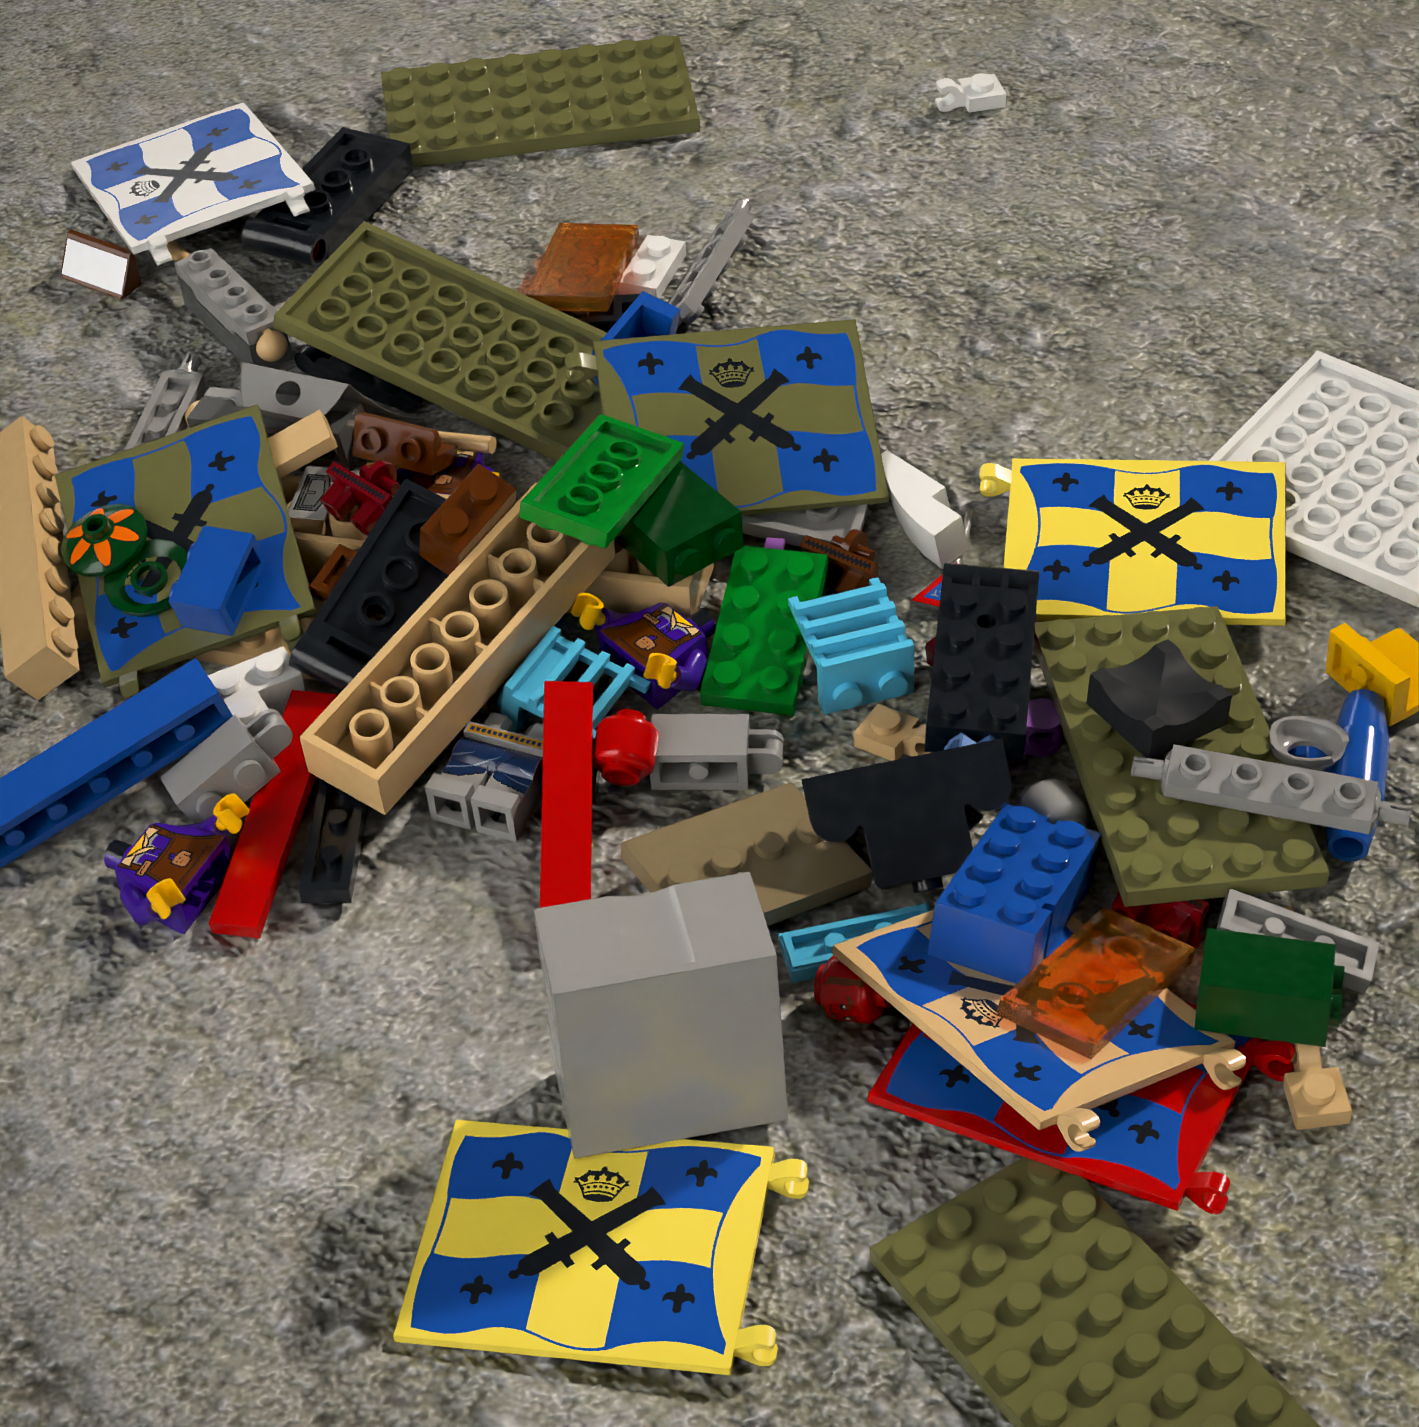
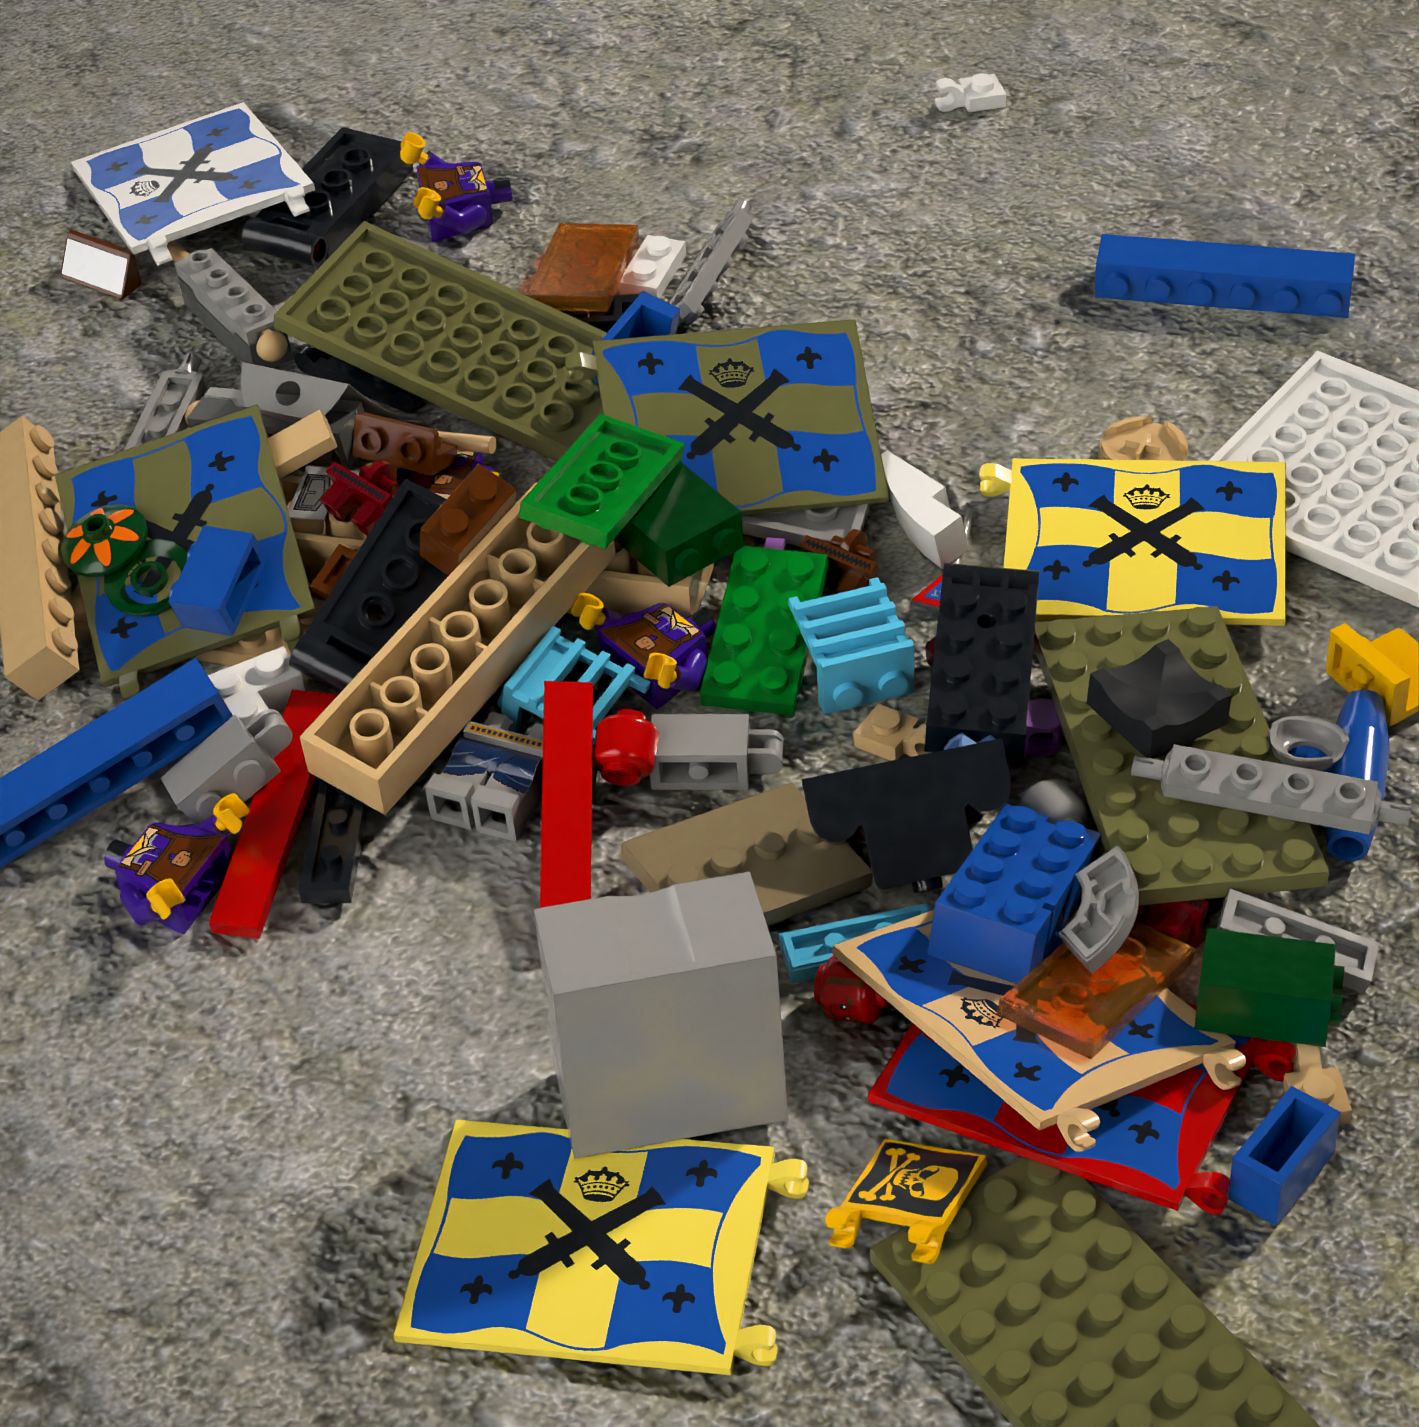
olive plate [381,35,700,167] -> none
none -> torso [400,132,513,242]
none -> yellow flag [825,1139,987,1264]
none -> light grey tile [1059,845,1139,974]
none -> blue brick [1095,234,1355,318]
none -> tan tile [1099,416,1188,461]
none -> blue brick [1228,1086,1340,1226]

